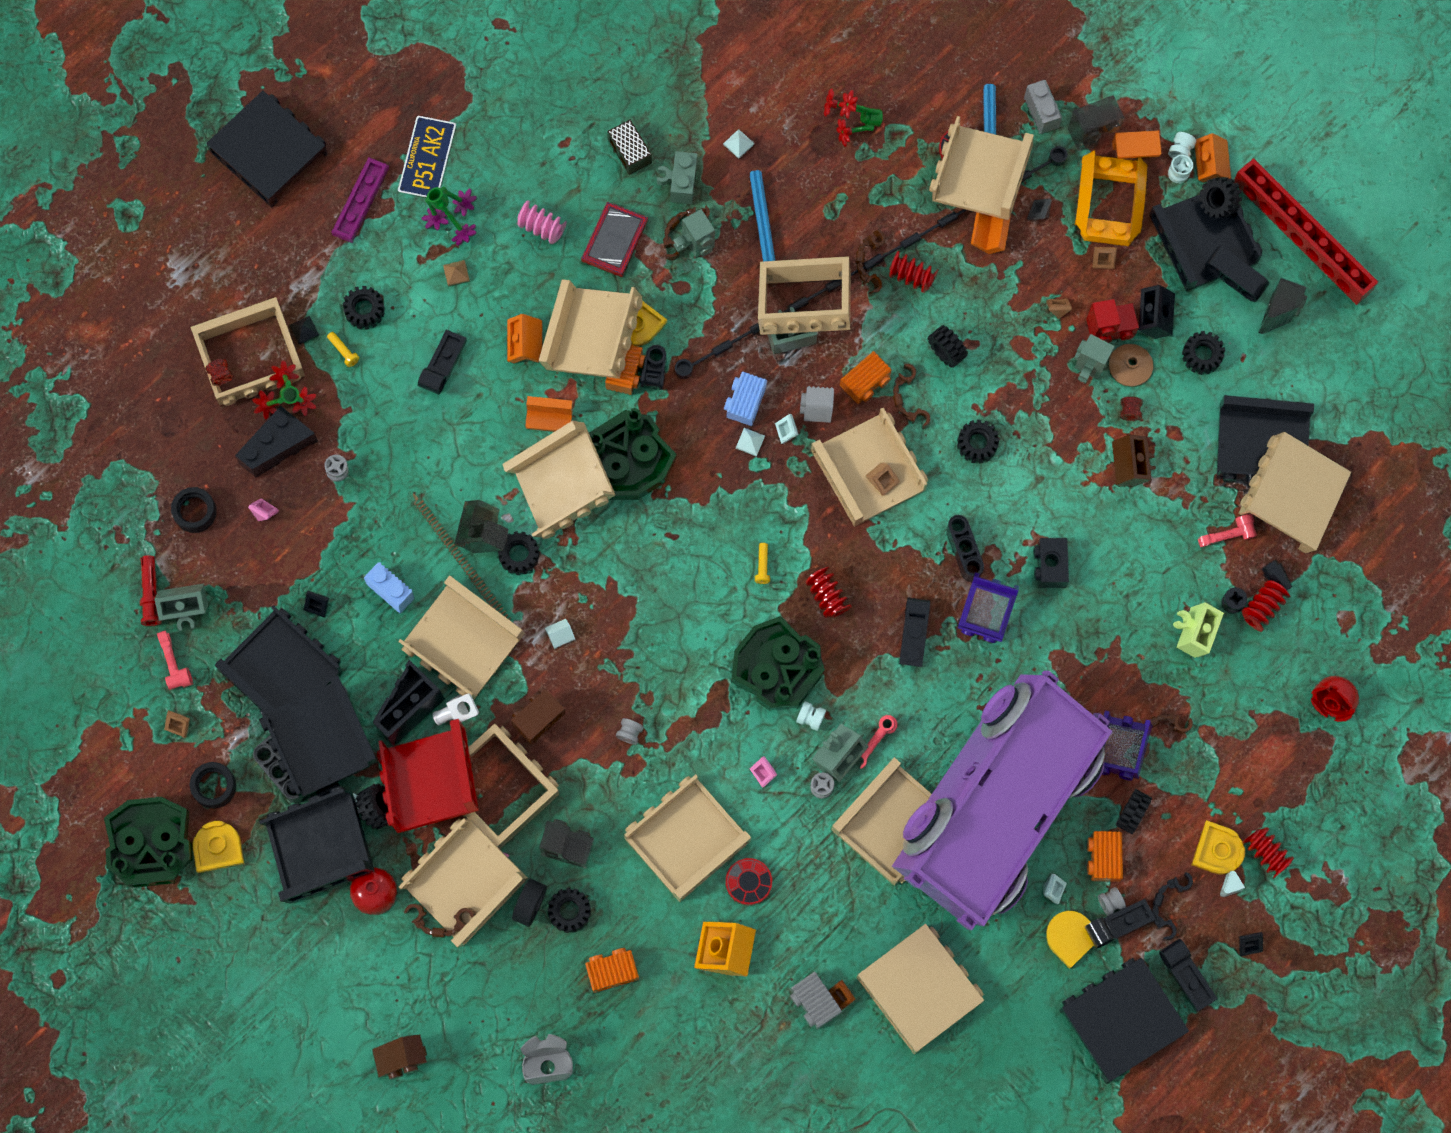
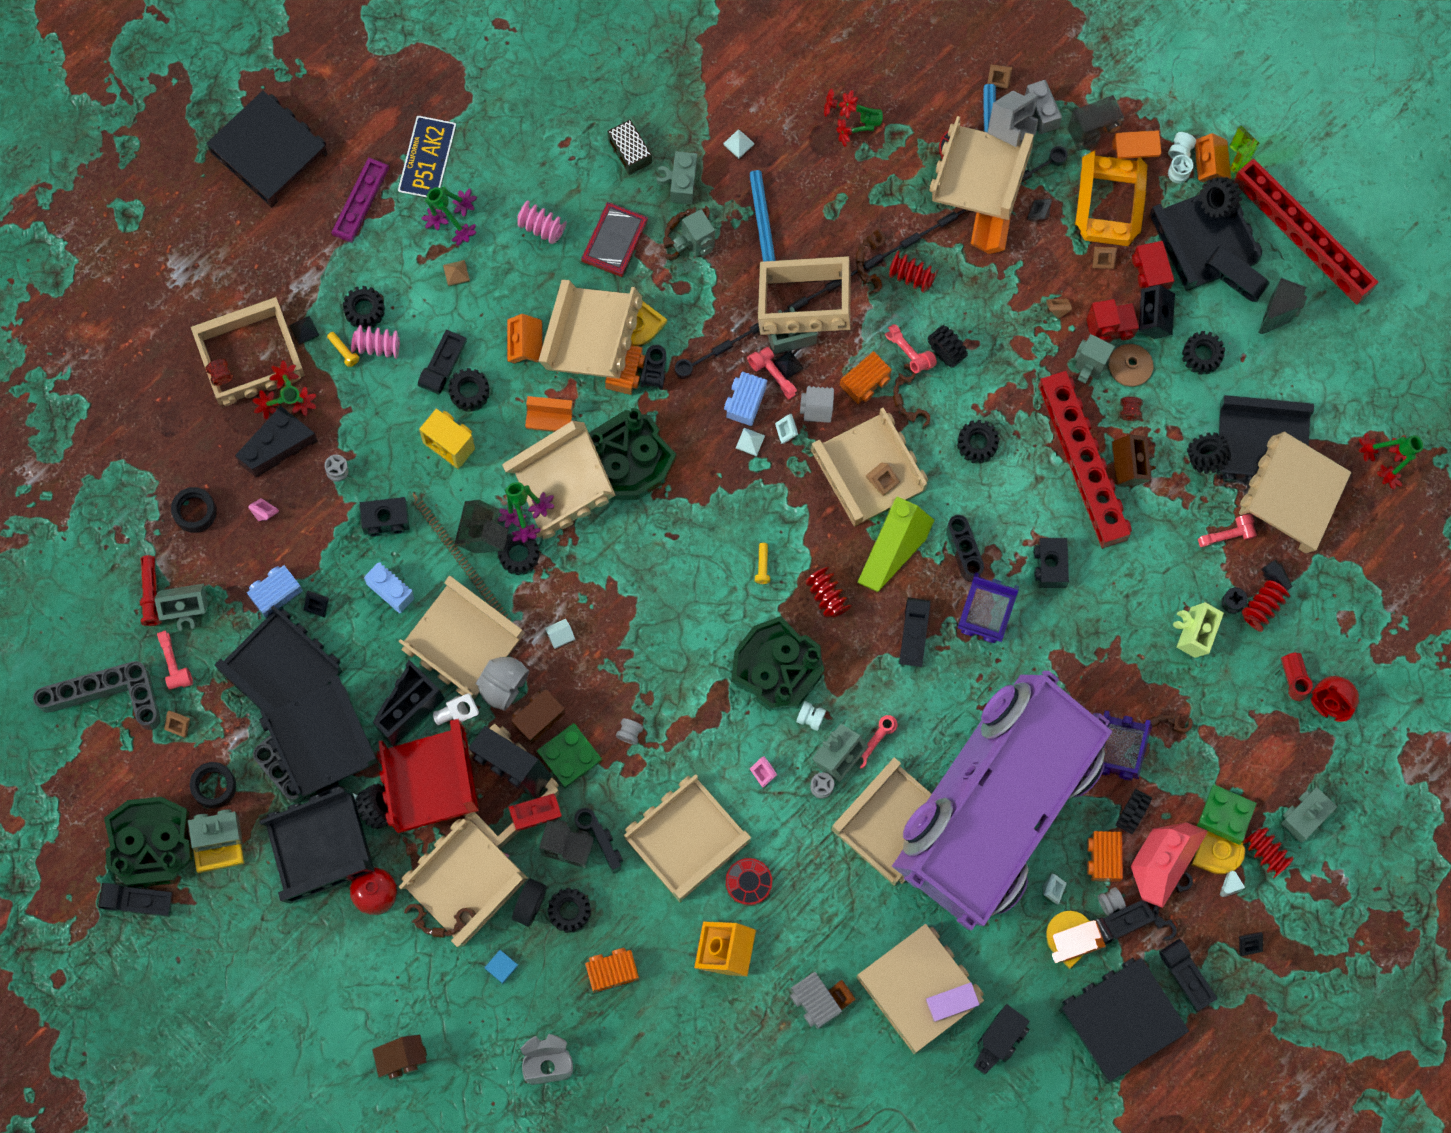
none -> dark grey beam [33,661,161,730]
none -> black plate [98,883,174,917]
none -> sand green brick [188,810,243,852]
none -> light blue brick [247,565,303,618]
none -> bright pink piece [351,325,400,359]
none -> black brick [359,497,410,537]
none -> yellow brick [419,408,475,469]
none -> black tyre [449,368,490,412]
none -> black wedge [468,726,552,799]
none -> light grey piece [476,657,530,711]
none -> dark azure tile [485,950,518,984]
none -> plant [497,482,555,543]
none -> red hinge [508,793,562,832]
none -> green plate [537,723,602,788]
none -> black plate [574,808,623,874]
none -> coral brick [747,347,797,399]
none -> black slope [773,351,803,379]
none -> lime wedge [857,496,934,592]
none -> coral brick [885,324,937,373]
none -> lavender tile [926,983,980,1022]
none -> black hinge [974,1004,1030,1075]
none -> medium nougat slope [987,64,1012,89]
none -> light grey plate [988,91,1039,147]
none -> red brick [1038,371,1132,549]
none -> panel [1052,920,1106,963]
none -> coral wedge [1131,823,1208,908]
none -> red brick [1132,241,1174,290]
none -> black tyre [1187,432,1231,474]
none -> green plate [1197,784,1257,845]
none -> clear neon green panel [1230,125,1260,175]
none -> red piece [1281,652,1313,701]
none -> sand green brick [1281,787,1338,843]
none -> plant [1359,433,1423,490]

